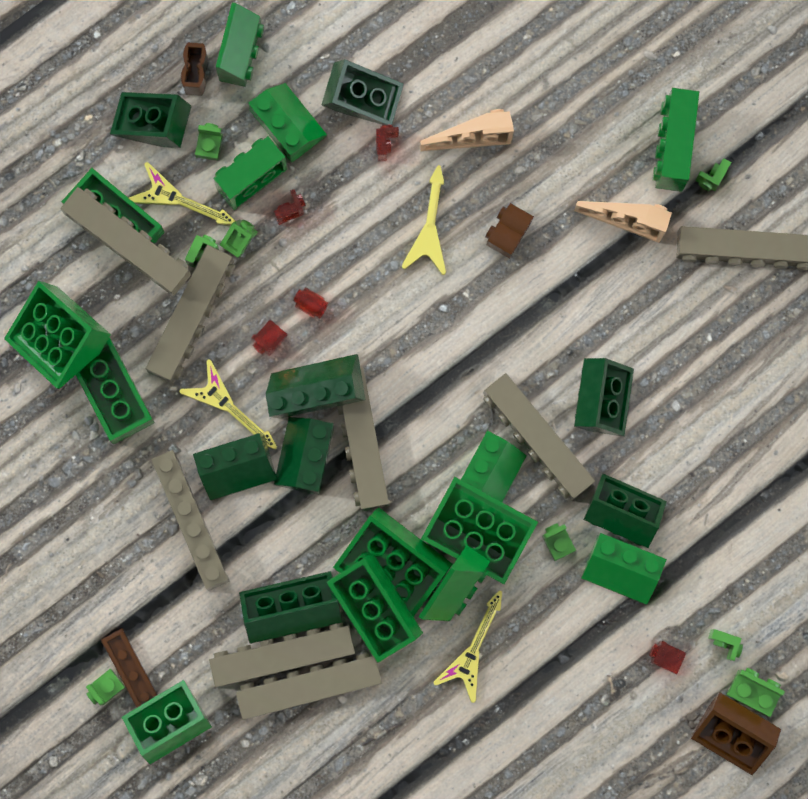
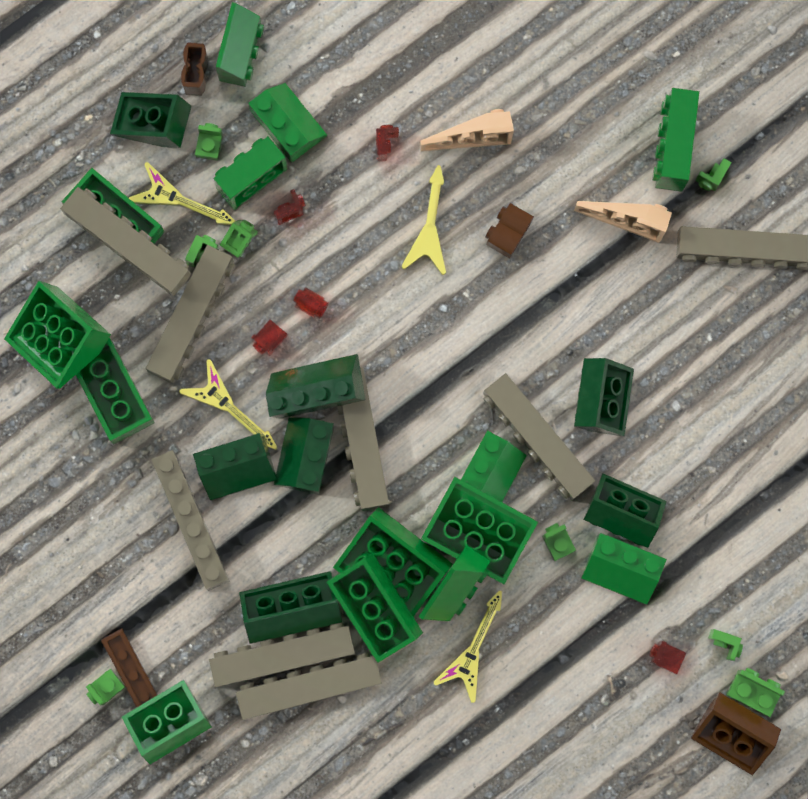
dark green slope [321,59,404,127] -> none

